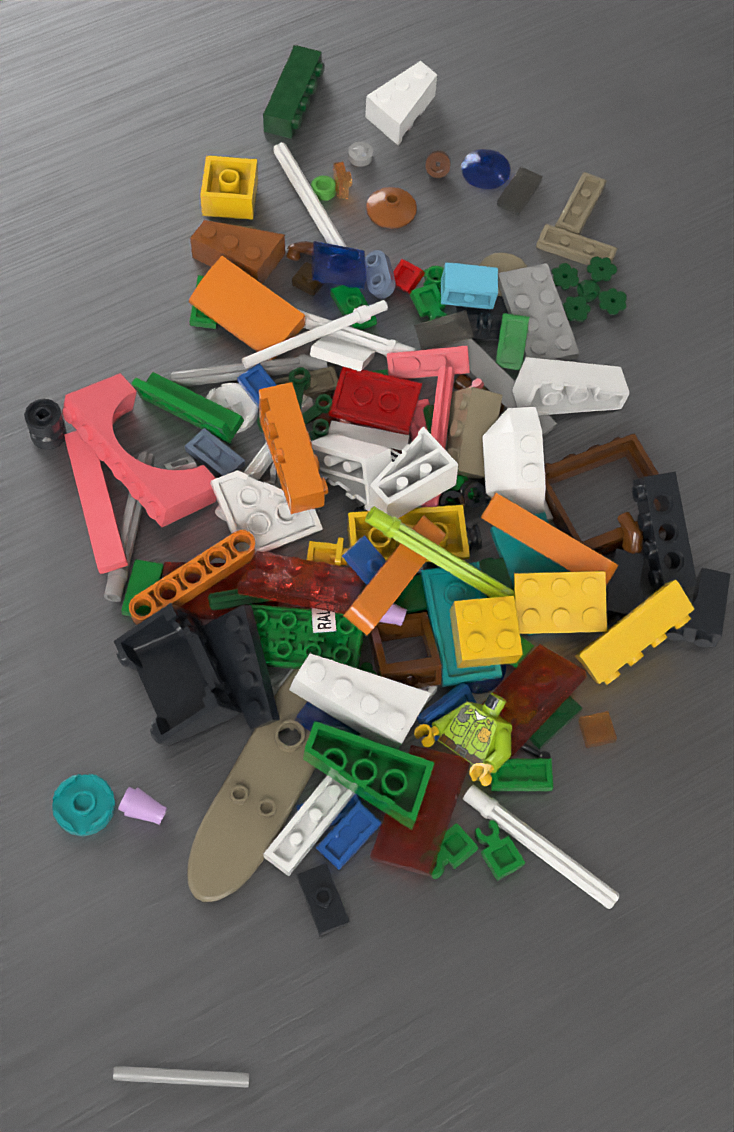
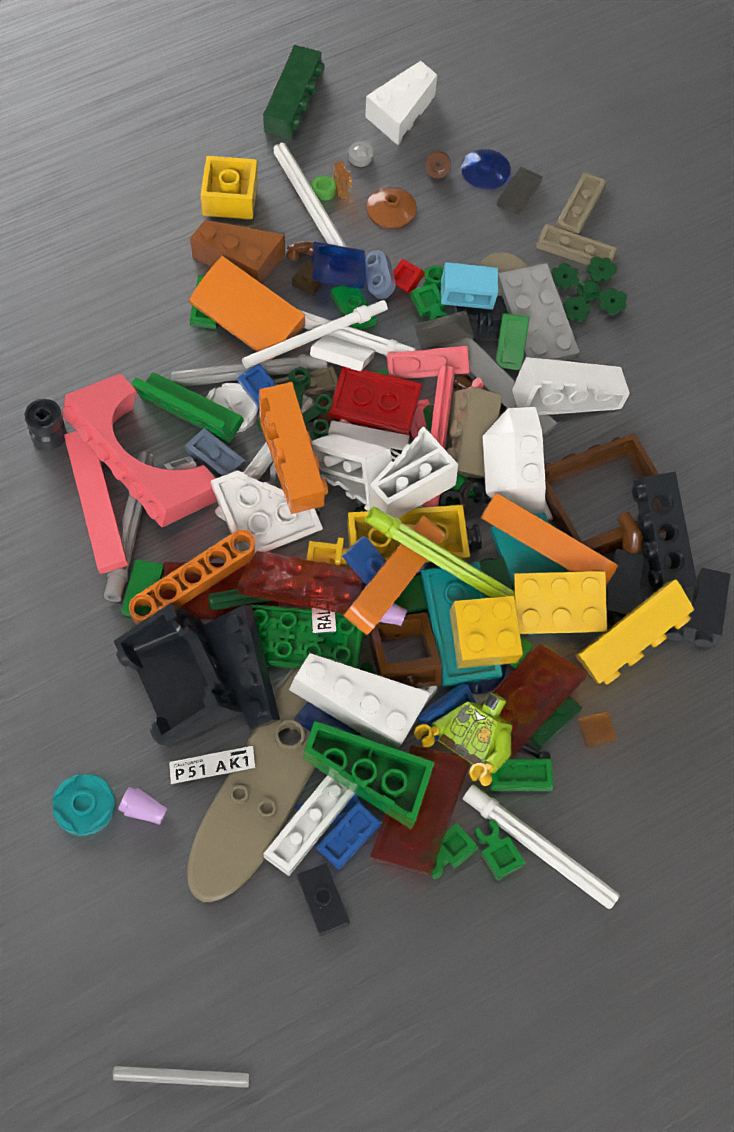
none -> white sticker [169,746,255,784]

